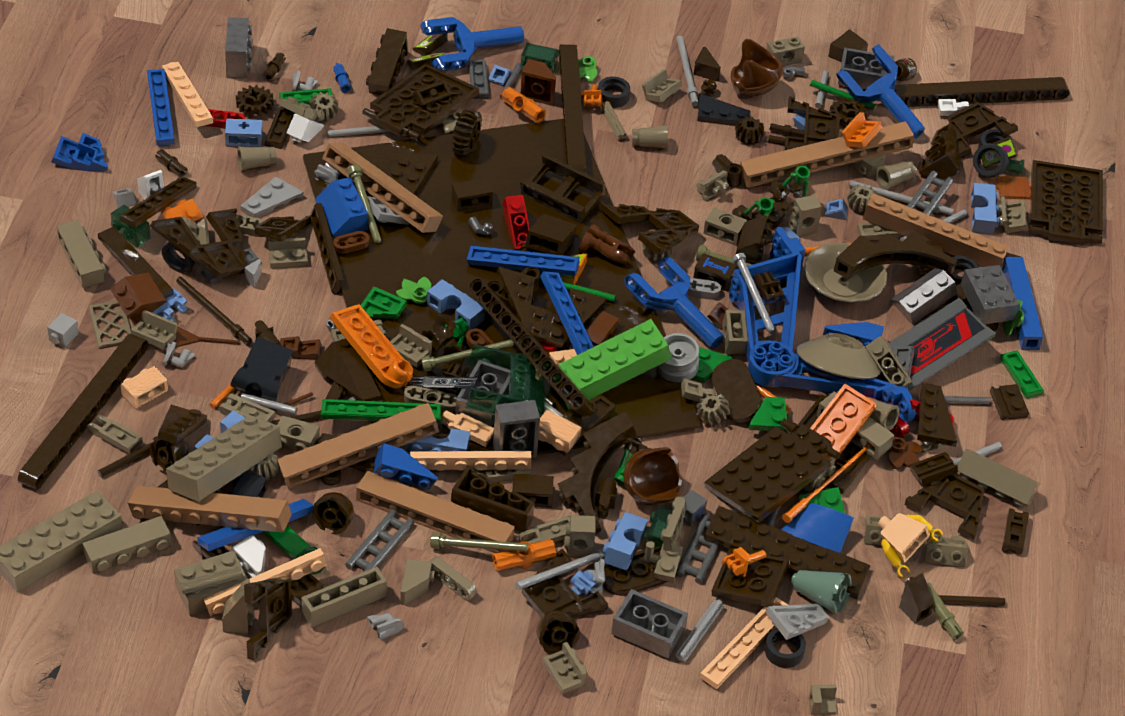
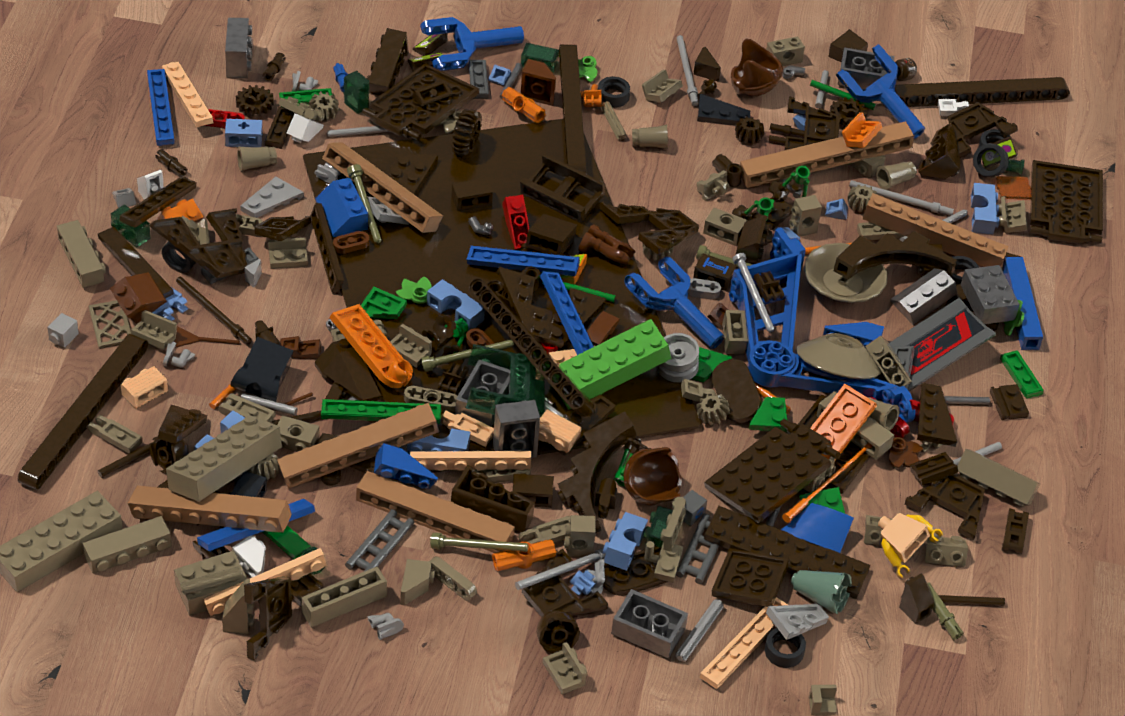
blue slope [51,133,108,172] -> none
dark brown cylinder [312,492,354,534] -> none
sticker [405,376,478,388] -> none
orange arm [722,547,766,577] -> none
dark grey bar [907,171,953,215] -> none
none -> clear green brick [343,71,369,114]

